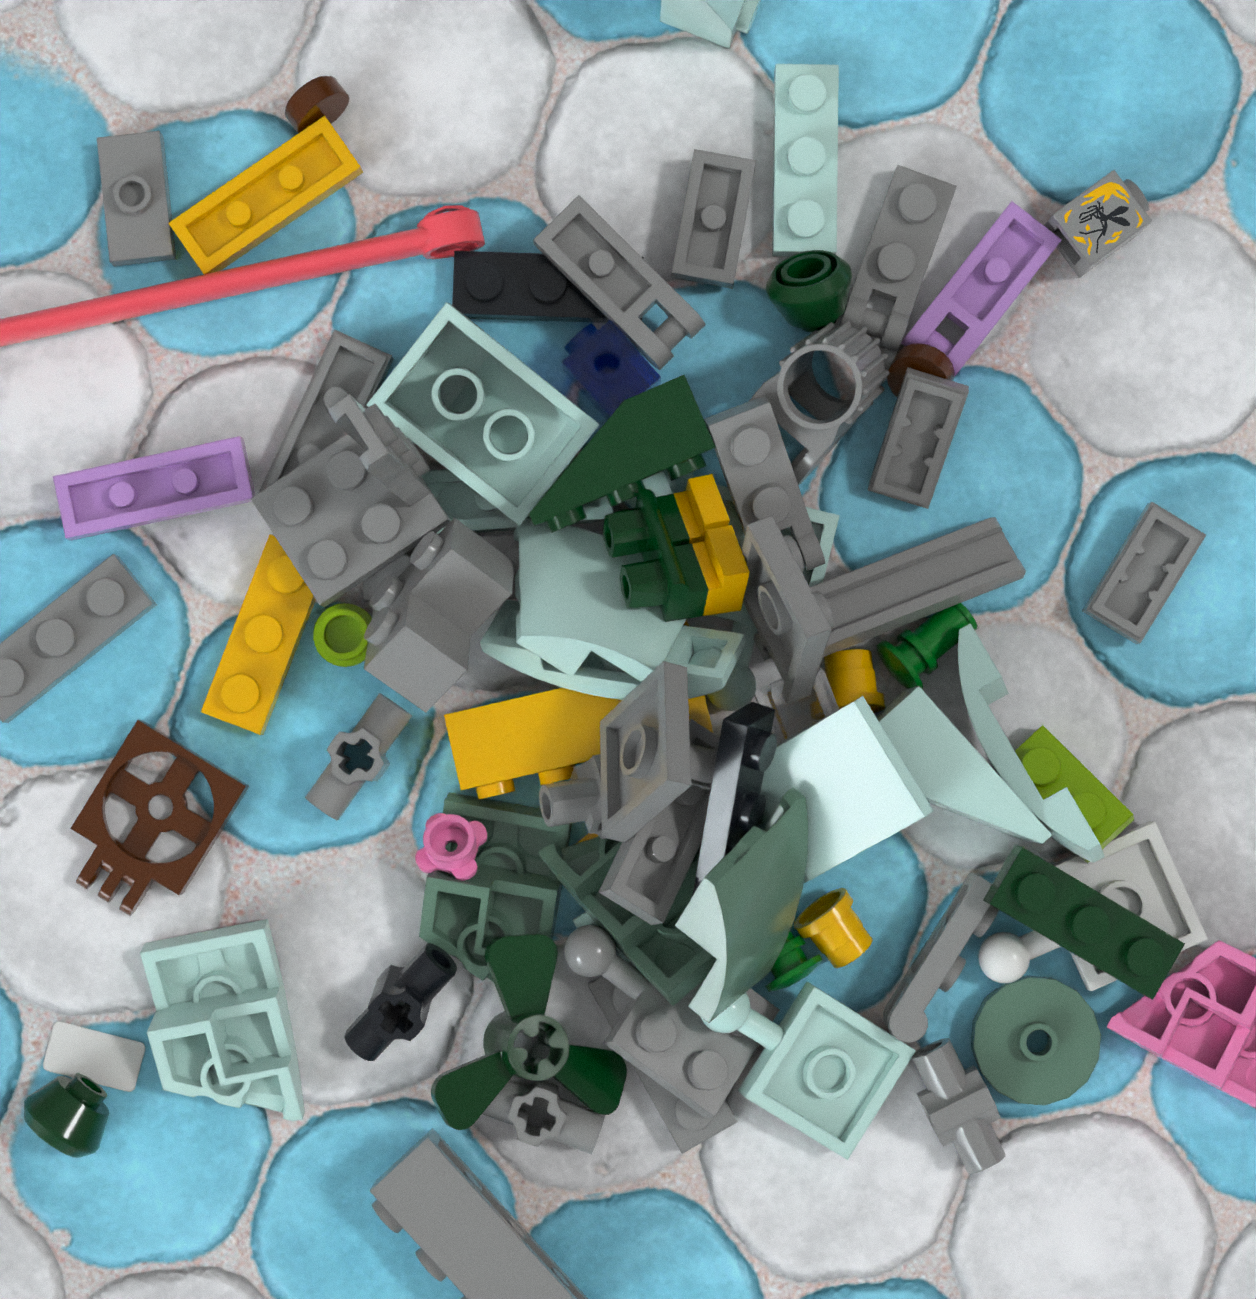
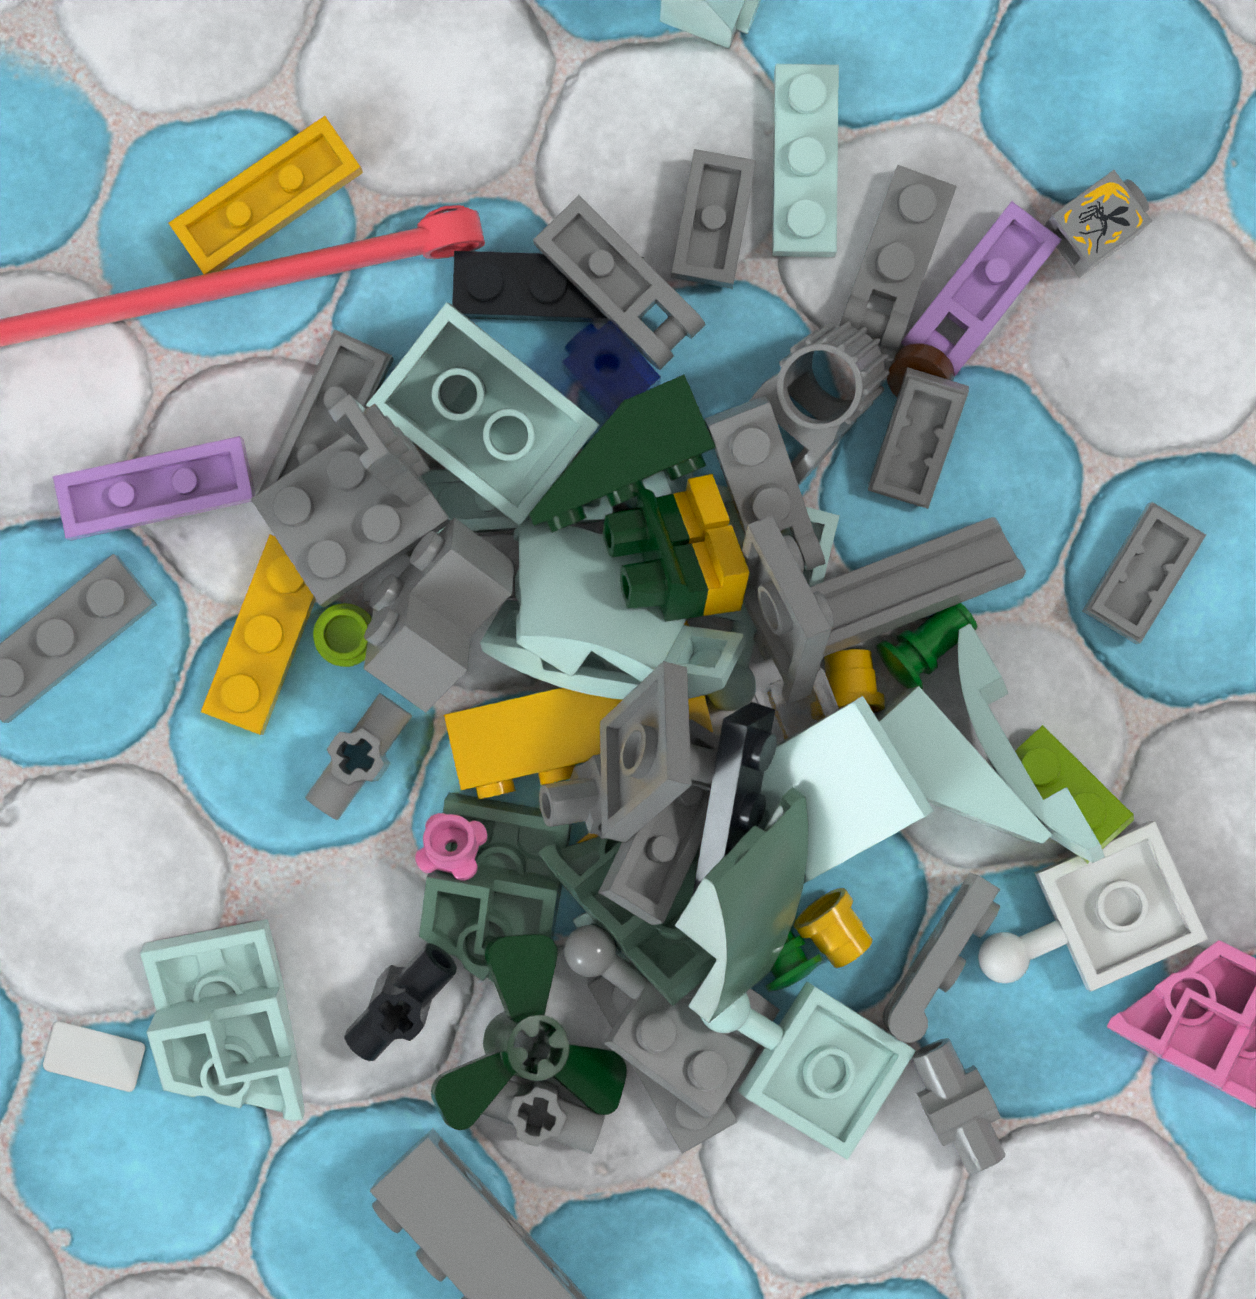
dark green cone [24,1073,109,1158] -> none
reddish brown piece [70,720,249,916] -> none
light grey plate [97,131,176,266] -> none
reddish brown tile [285,76,349,133] -> none
dark green cone [766,250,852,332] -> none
sand green plate [971,975,1101,1105] -> none
dark green plate [983,844,1185,1000] -> none

